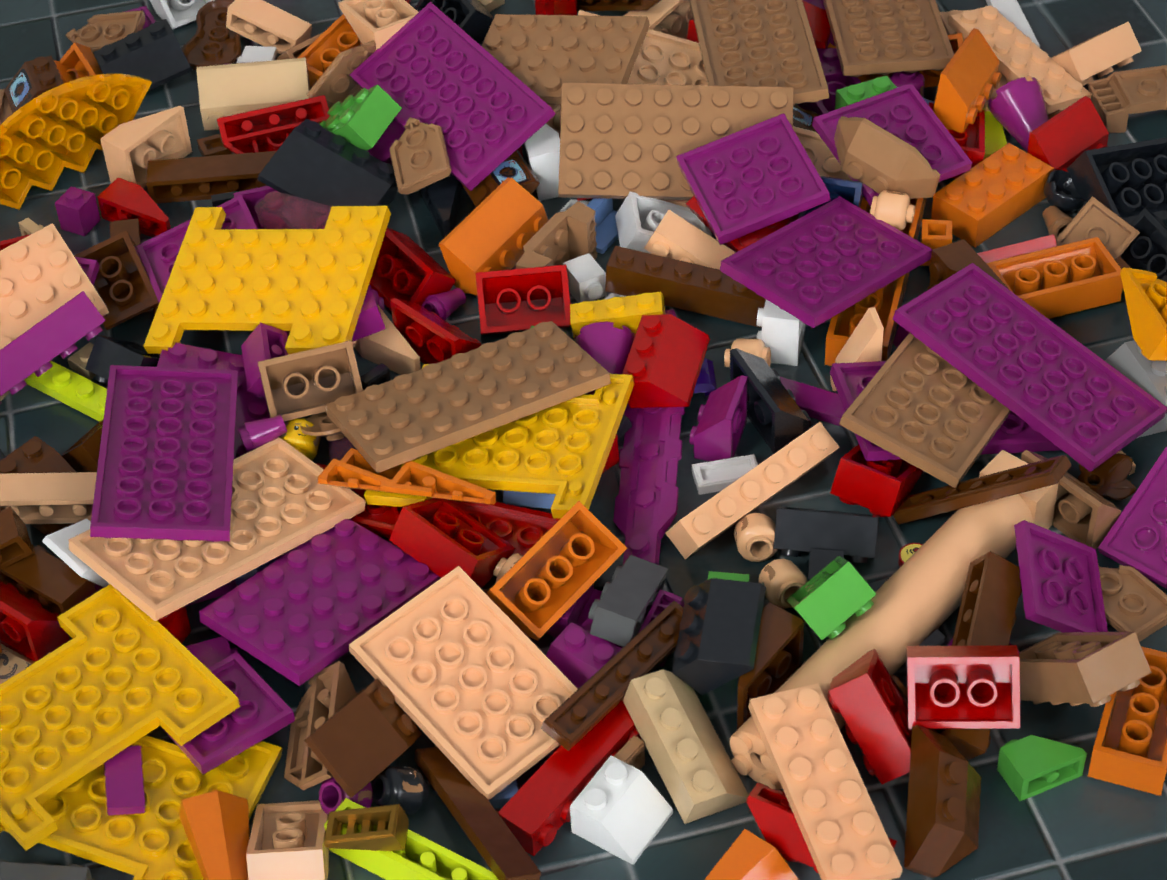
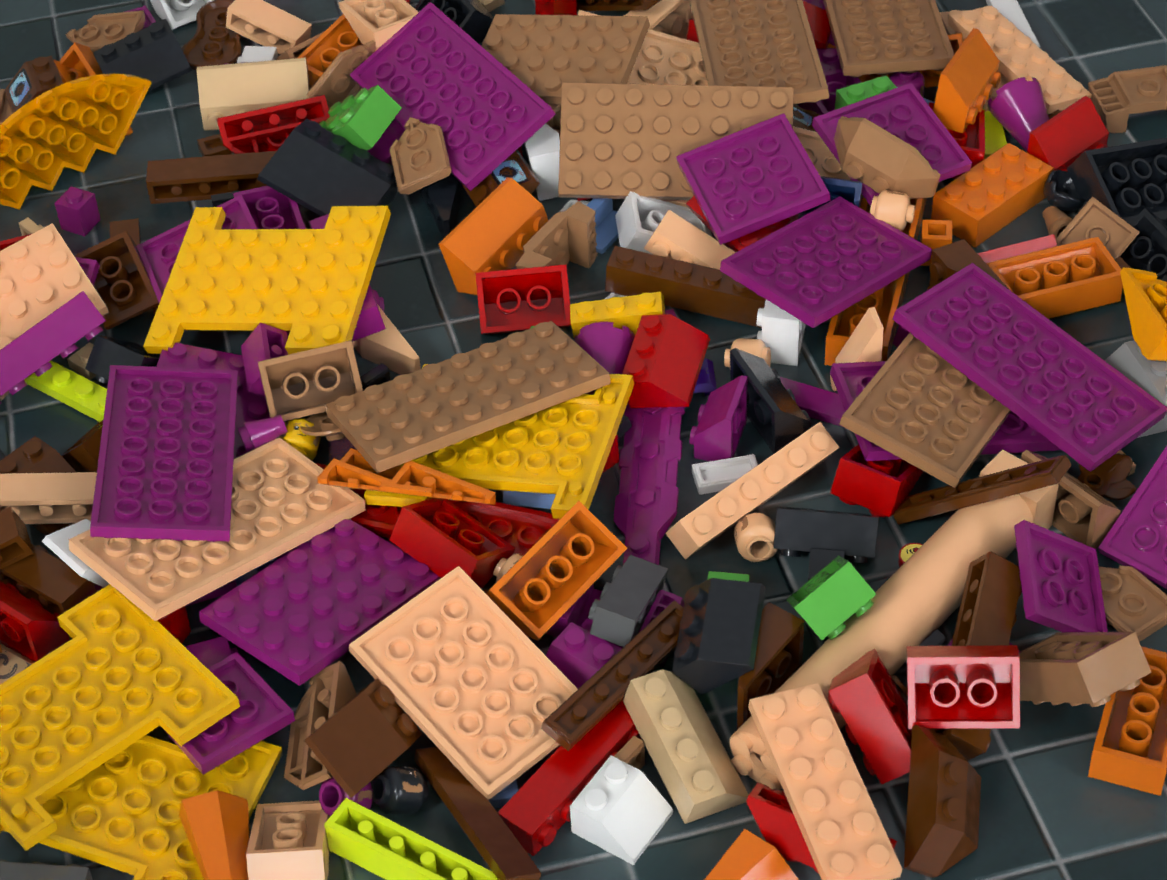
red slope [97,177,171,237] -> none
light nougat slope [100,106,192,188] -> none
magenta tile [104,745,145,815] -> none
clear pink slope [254,191,331,229] -> none
pearl gold slope [324,804,409,851] -> none
red slope [370,227,456,310] -> none
red slope [390,297,482,364] -> none
magenta cone [422,288,466,321] -> none
white brick [563,253,607,303] -> none
light nougat head [758,558,808,609] -> none
bright green slope [997,735,1087,801] -> none
light nougat slope [1052,22,1142,86] -> none

